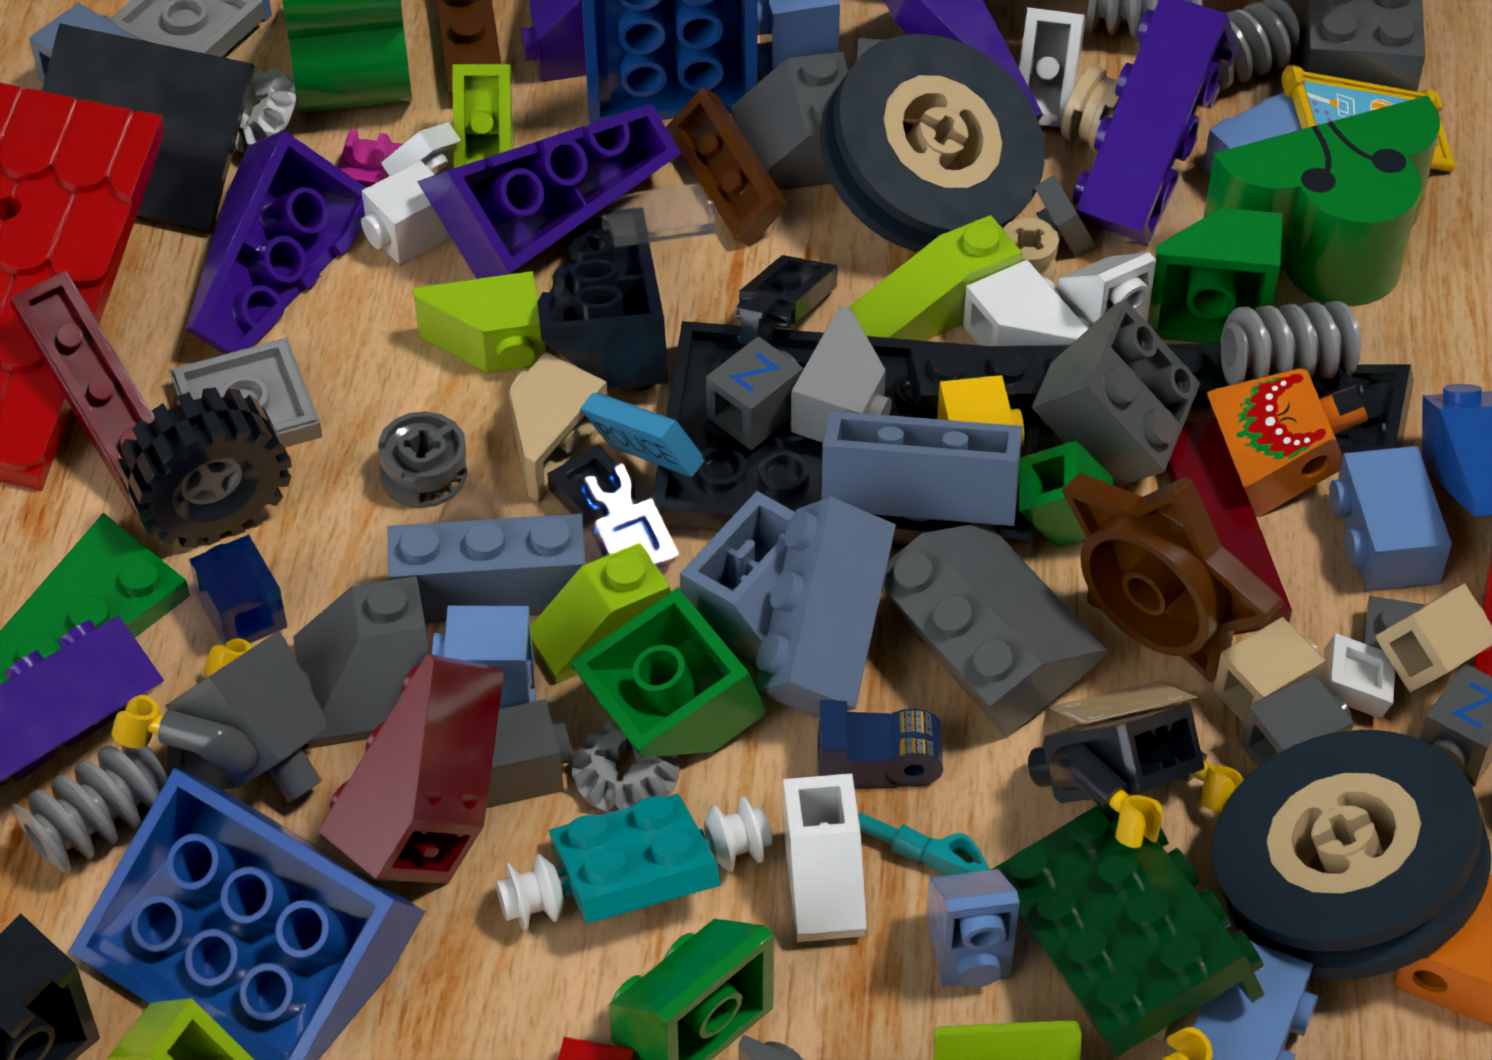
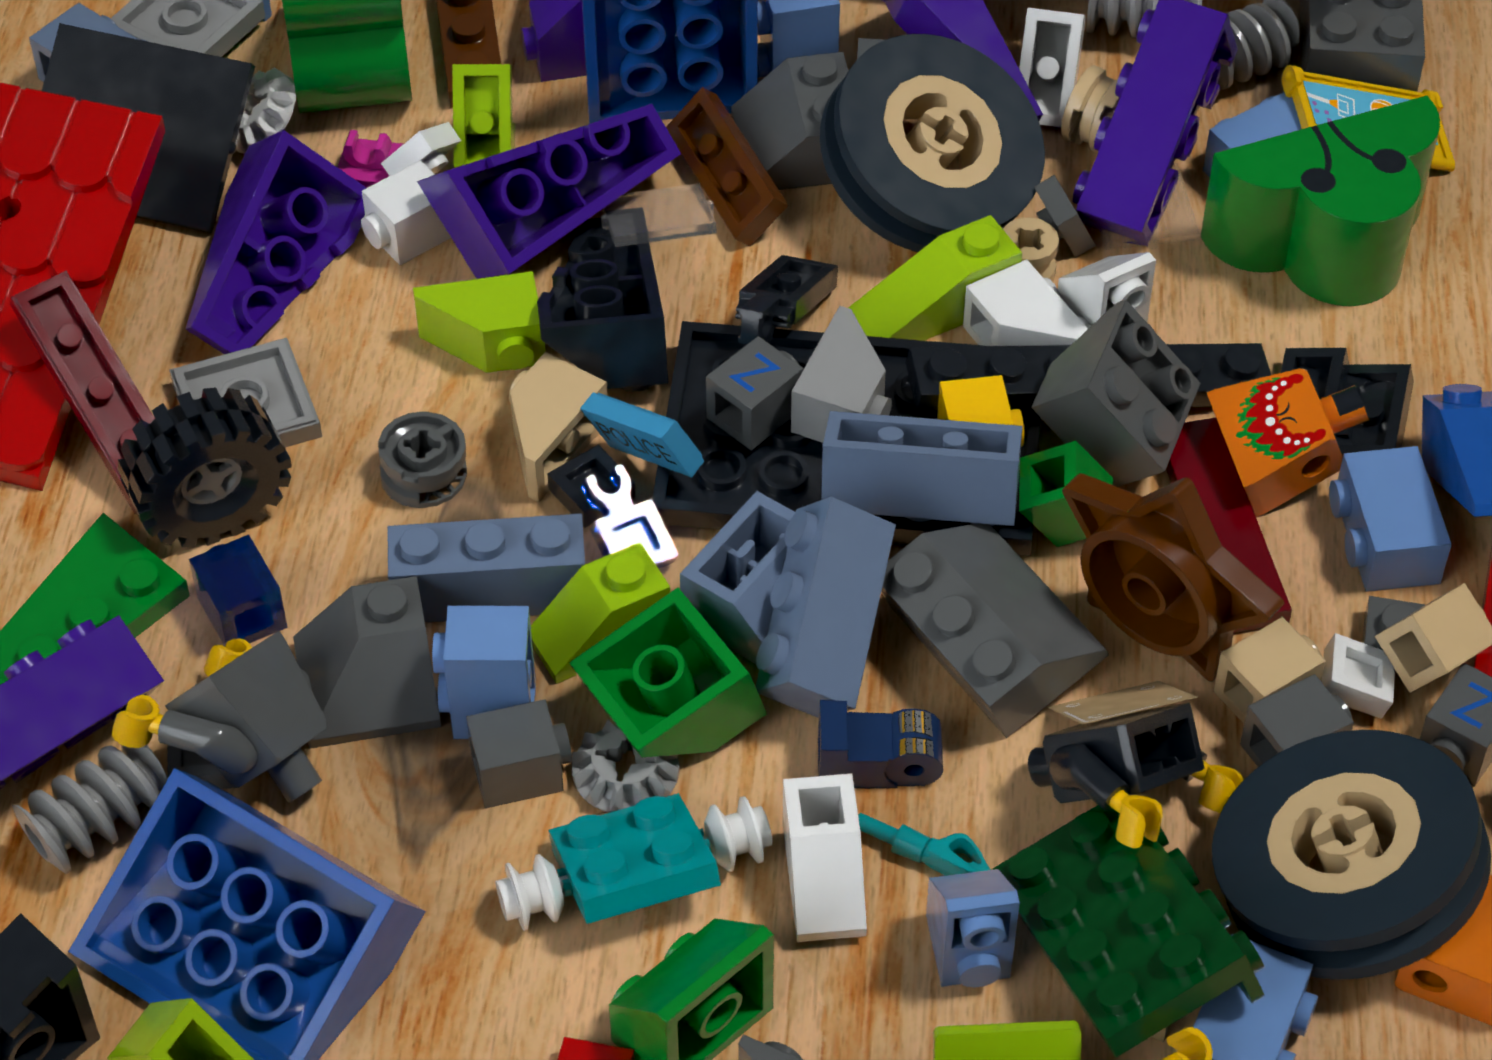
dark red slope [318,654,504,884] -> none
green slope [1147,208,1283,344] -> none
light grey piece [1221,301,1361,385] -> none

